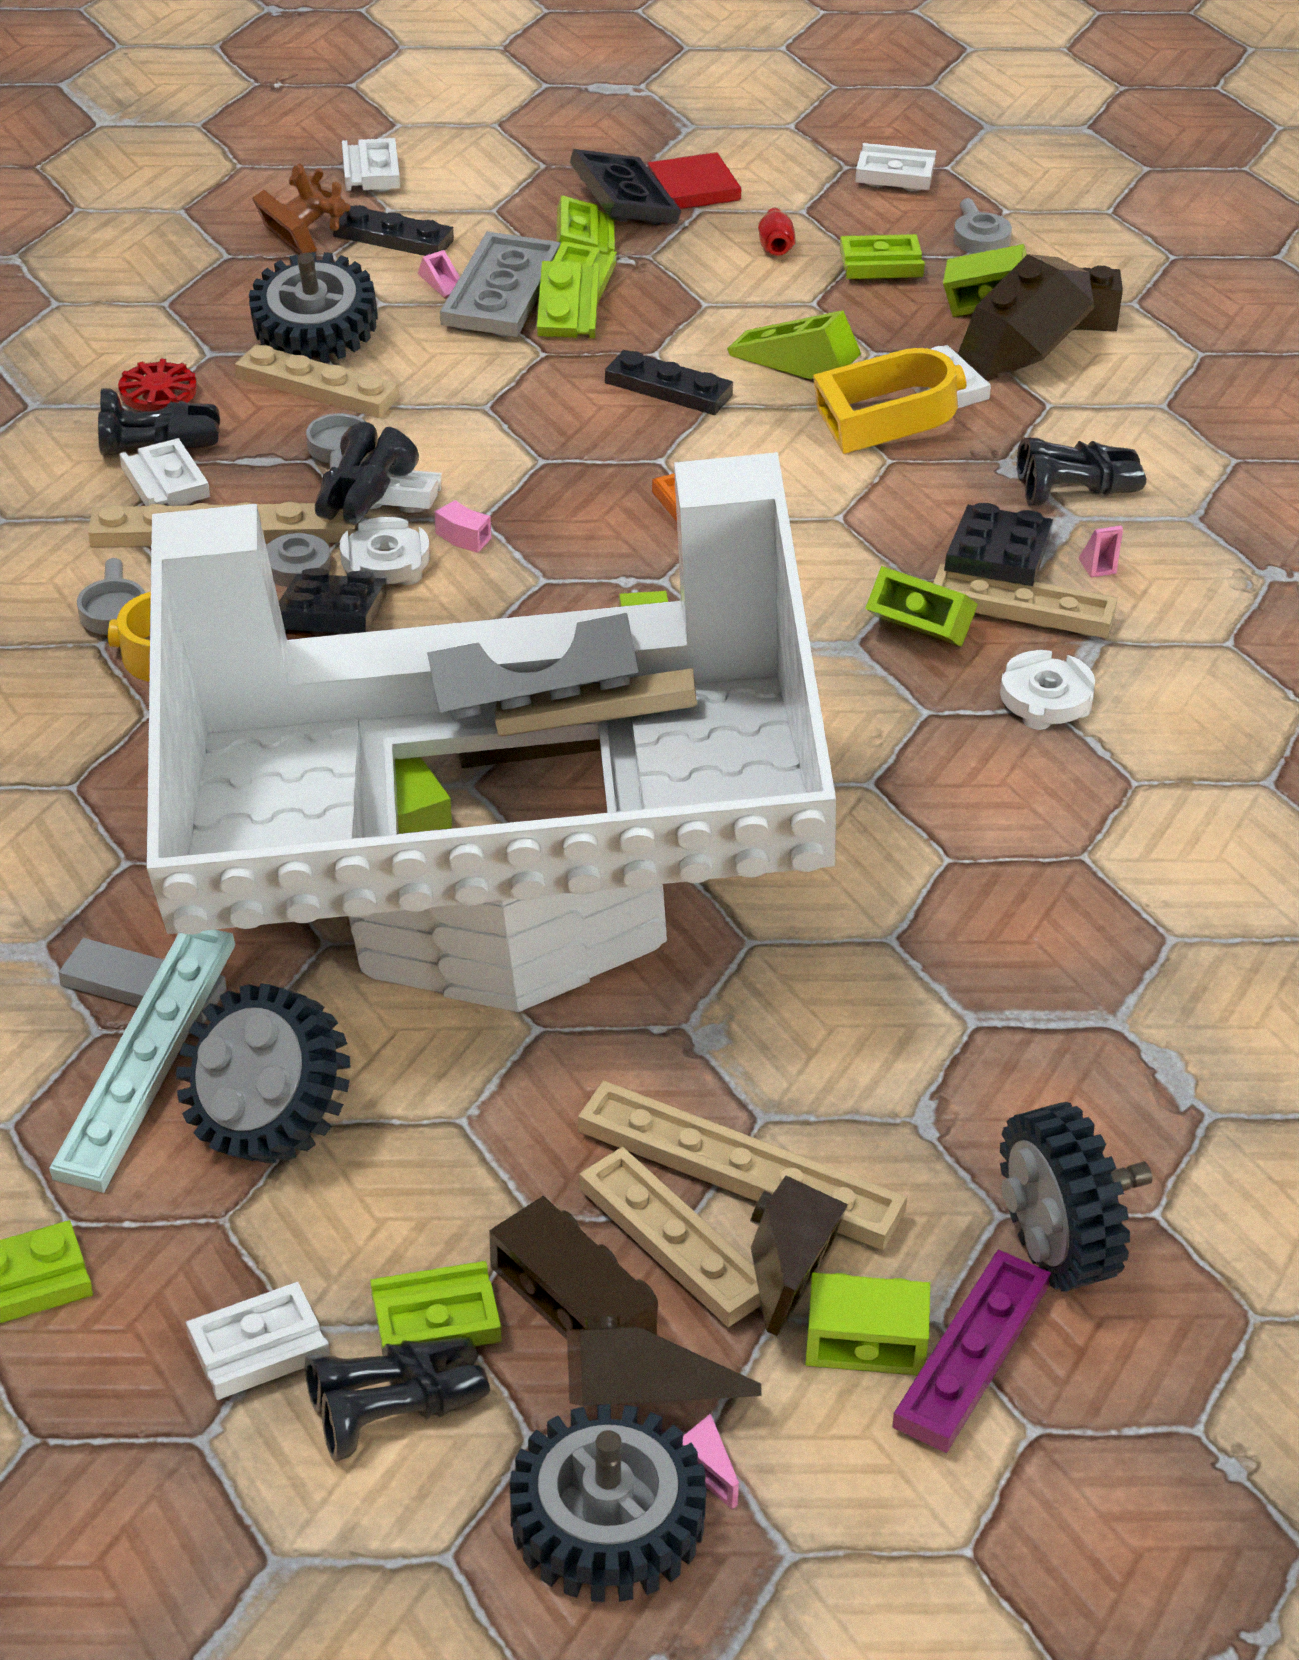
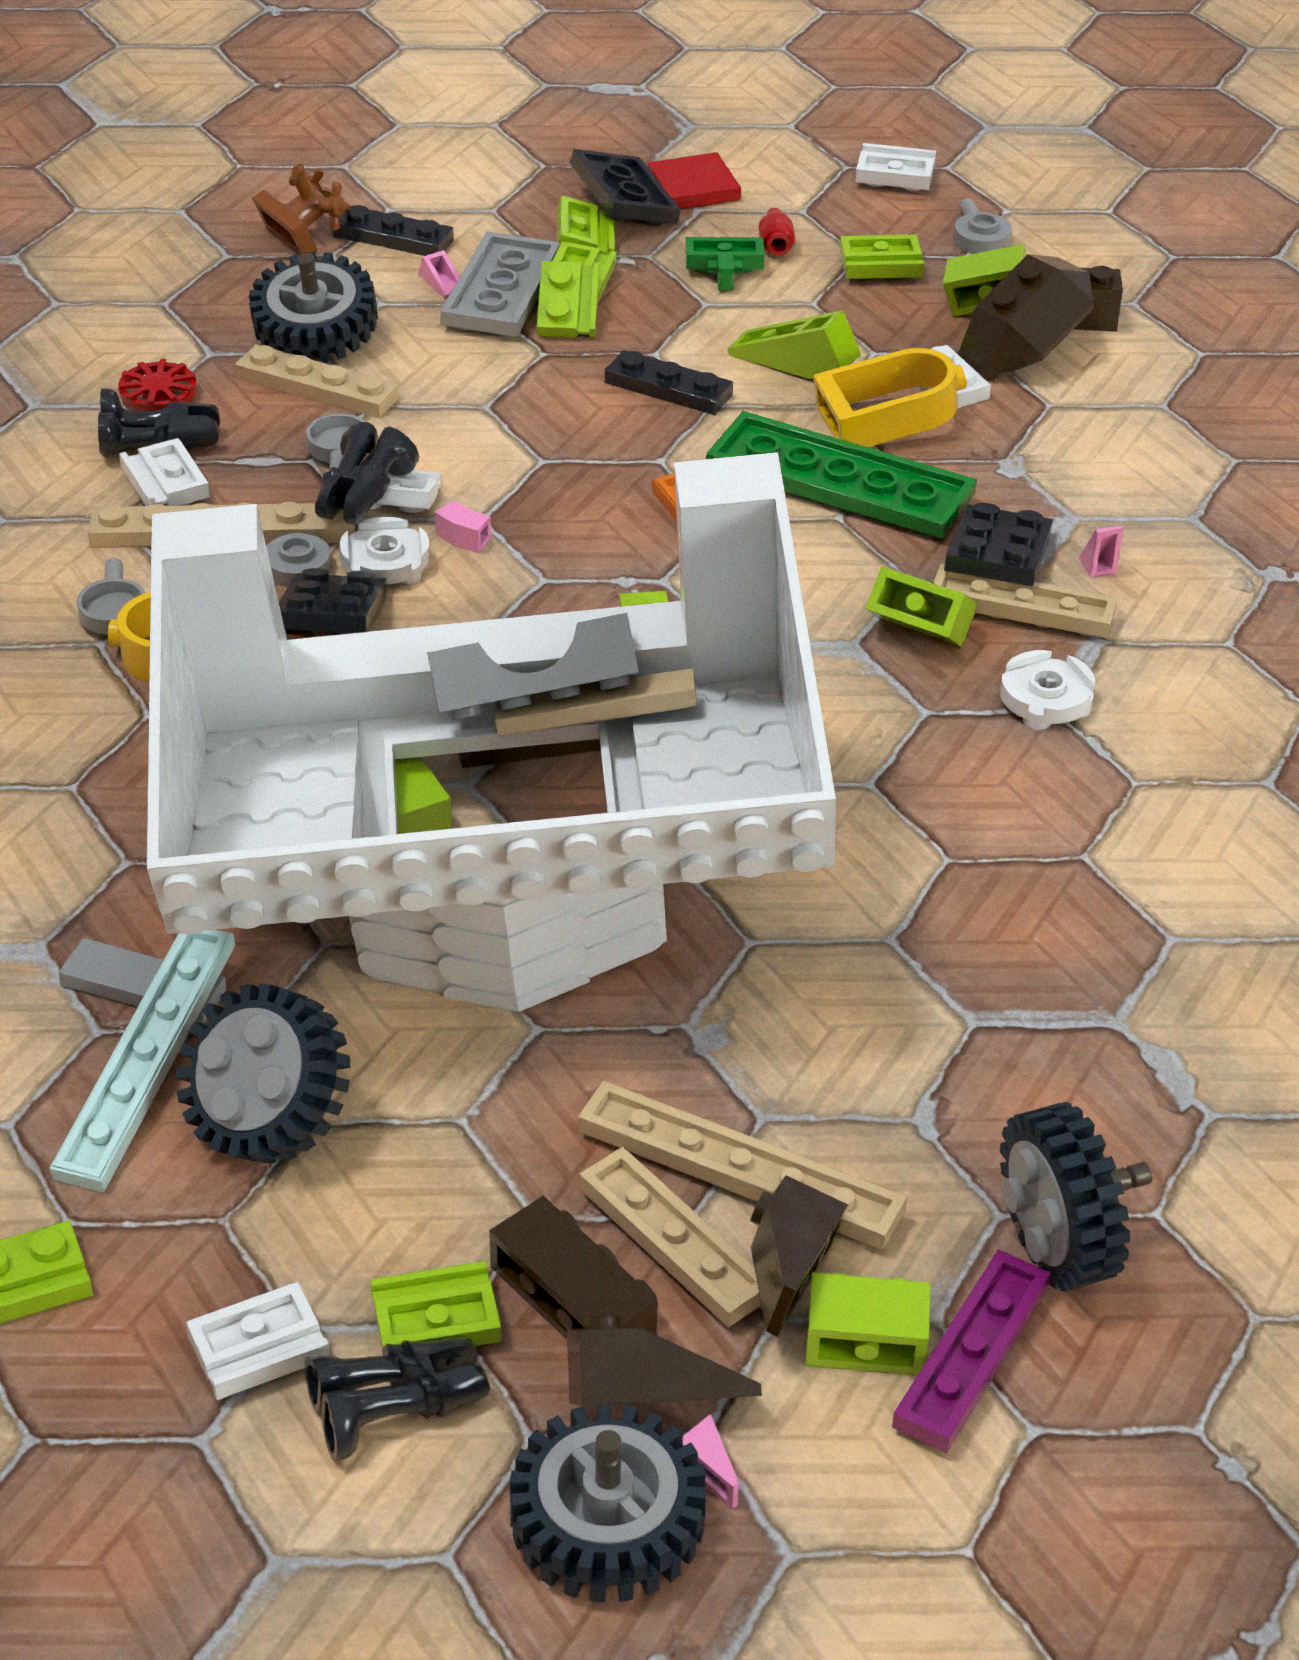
white plate [342,138,400,192] -> none
black piece [1016,437,1146,506] -> none
none -> green hinge [685,237,764,290]
none -> green plate [706,411,977,539]

